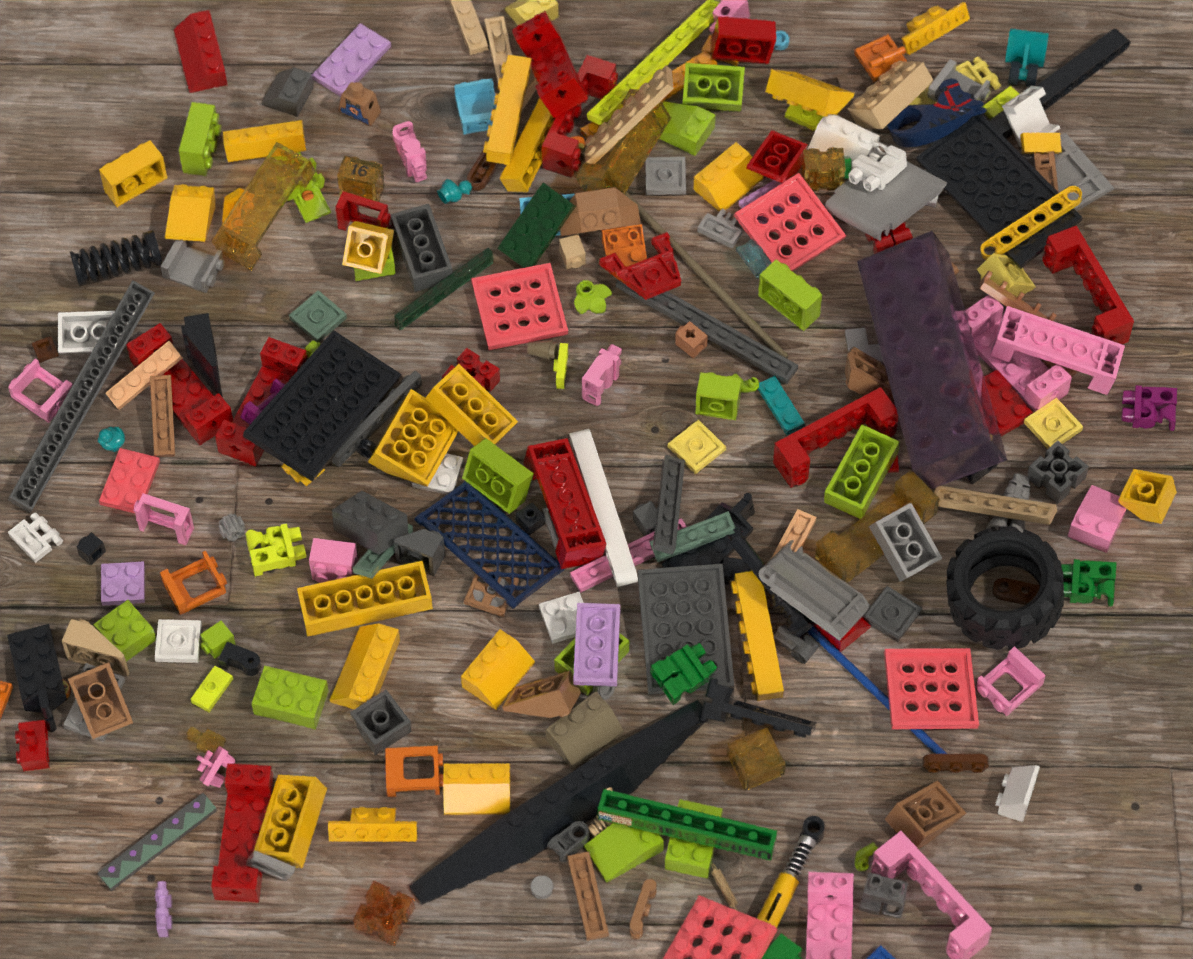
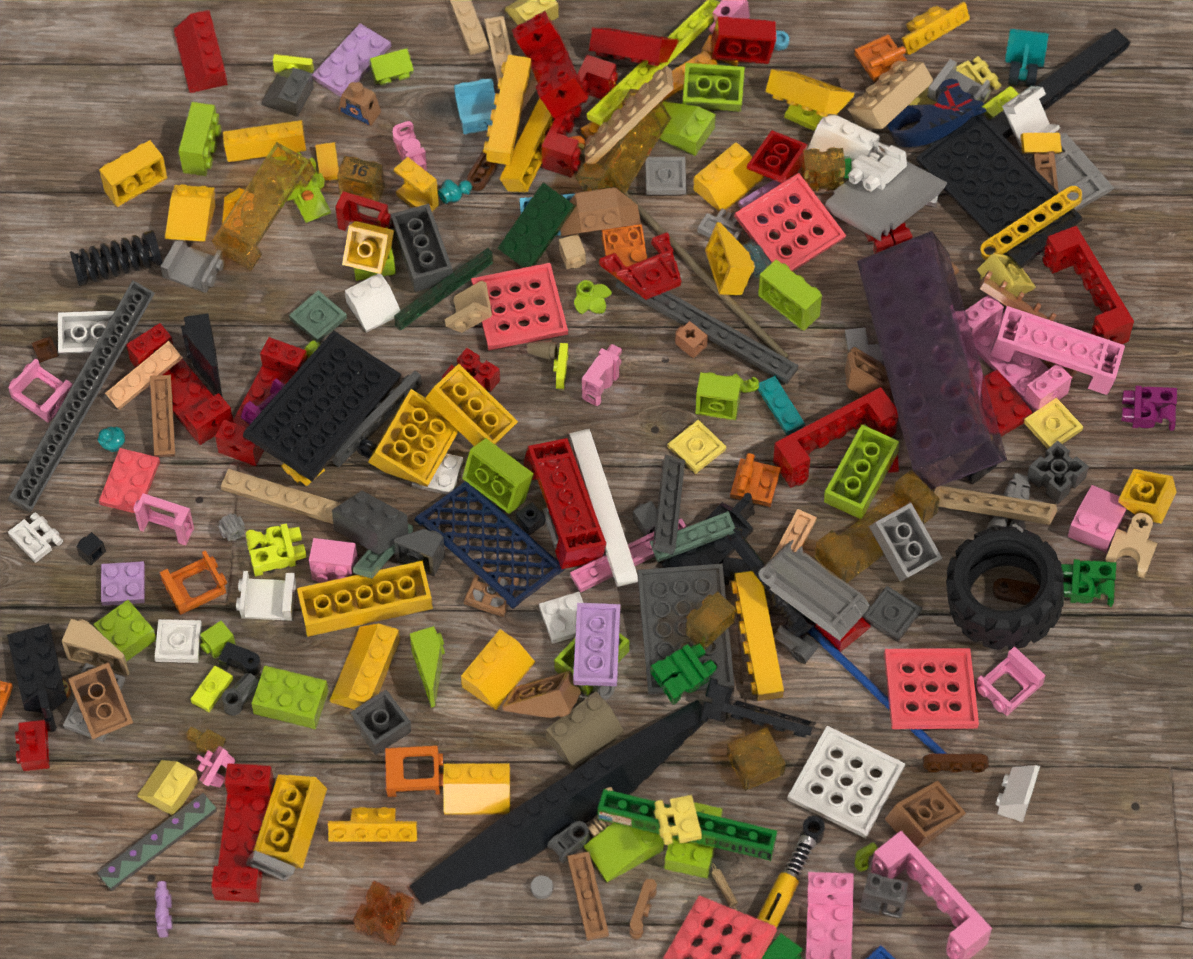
none -> light yellow slope [137,760,198,816]
none -> tan plate [221,469,342,524]
none -> dark grey piece [222,673,259,716]
none -> white panel [236,571,296,621]
none -> neon yellow plate [273,54,314,74]
none -> yellow tile [315,142,340,181]
none -> white slope [345,273,402,333]
none -> lime brick [369,48,414,86]
none -> yellow window [394,157,439,211]
none -> lime slope [409,626,445,708]
none -> tan bracket [445,281,492,333]
none -> red slope [589,27,679,66]
none -> light yellow plate [654,795,702,845]
none -> clear yellow brick [686,591,736,650]
none -> yellow slope [705,222,755,295]
none -> orange plate [730,453,781,507]
none -> white piece [787,726,905,838]
none -> tan piece [1105,513,1158,579]

